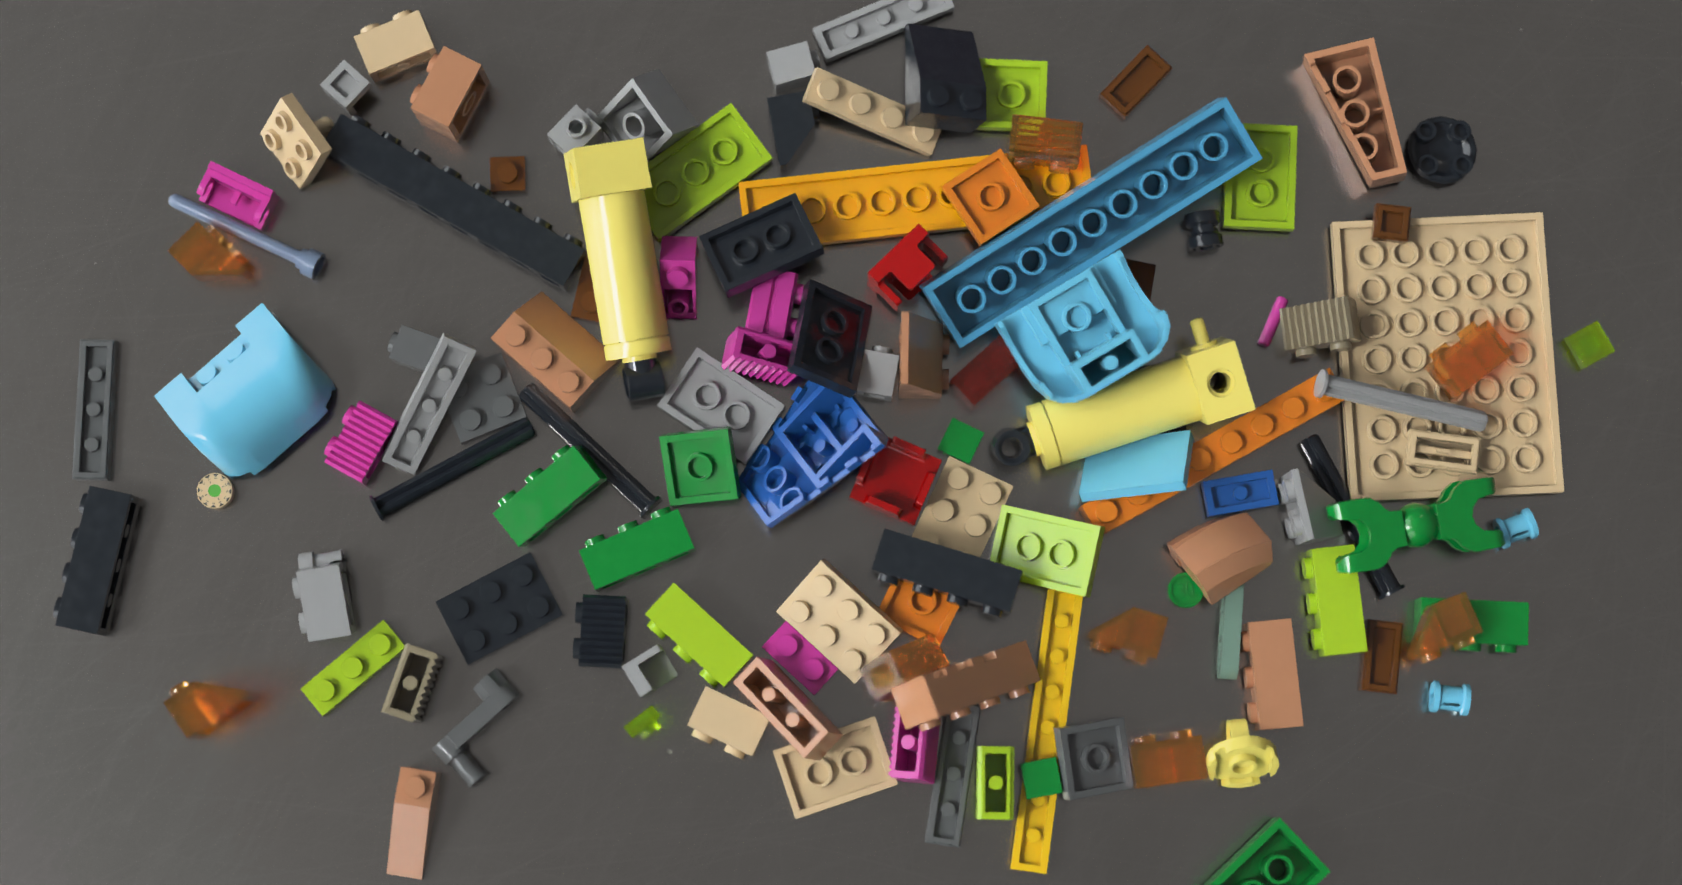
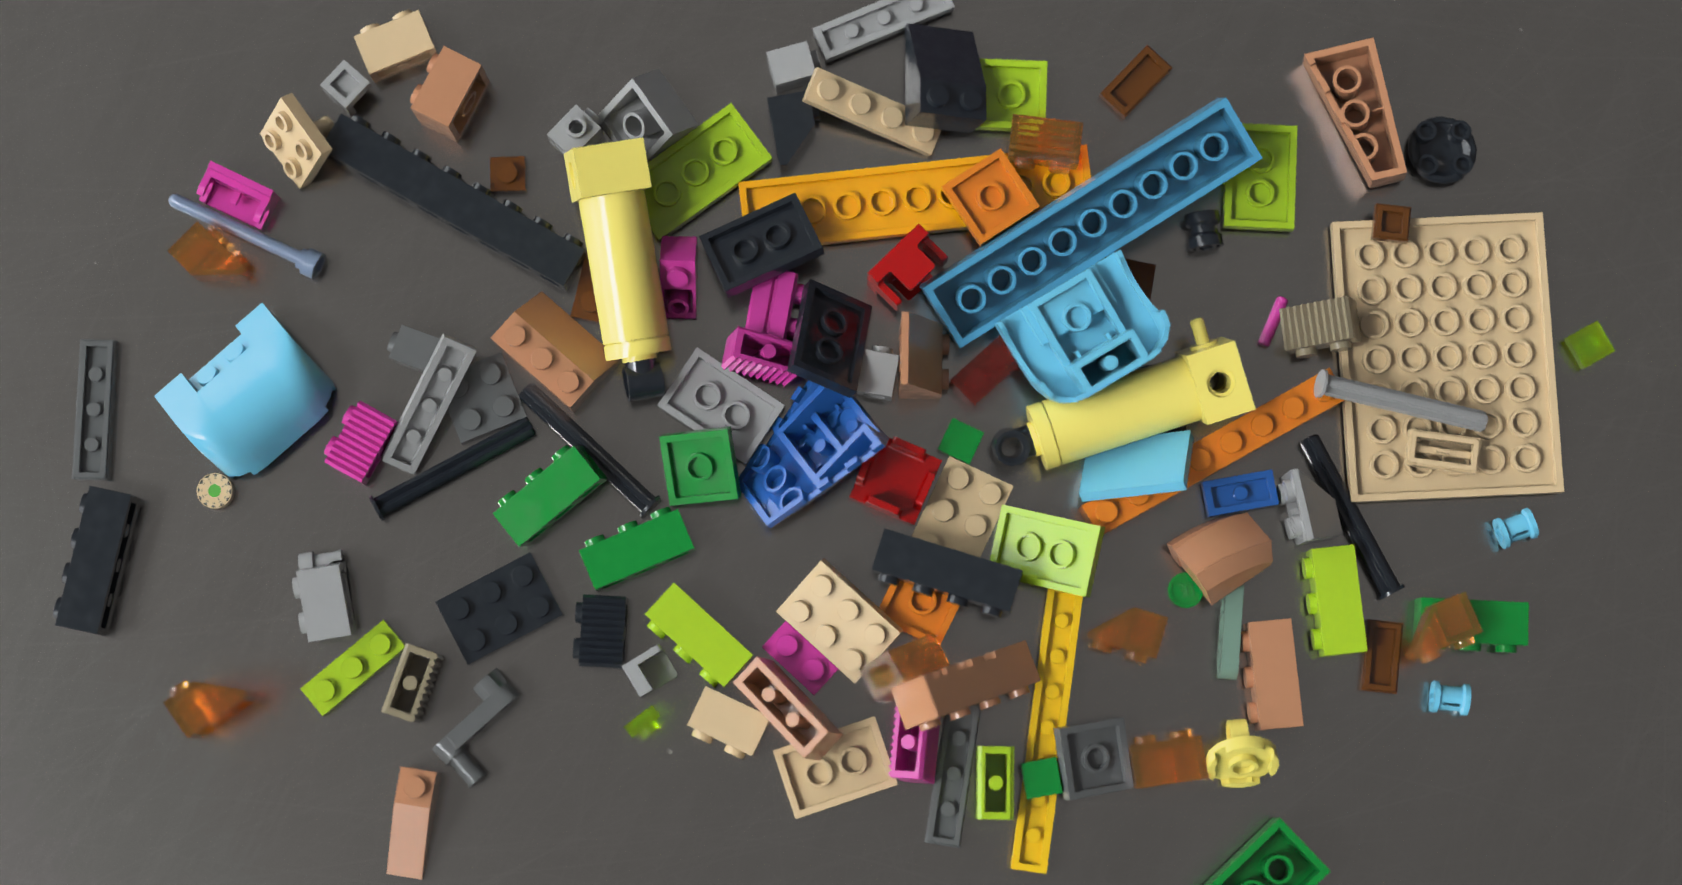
green piece [1326,477,1505,573] -> none
clear orange brick [1424,320,1514,401] -> none

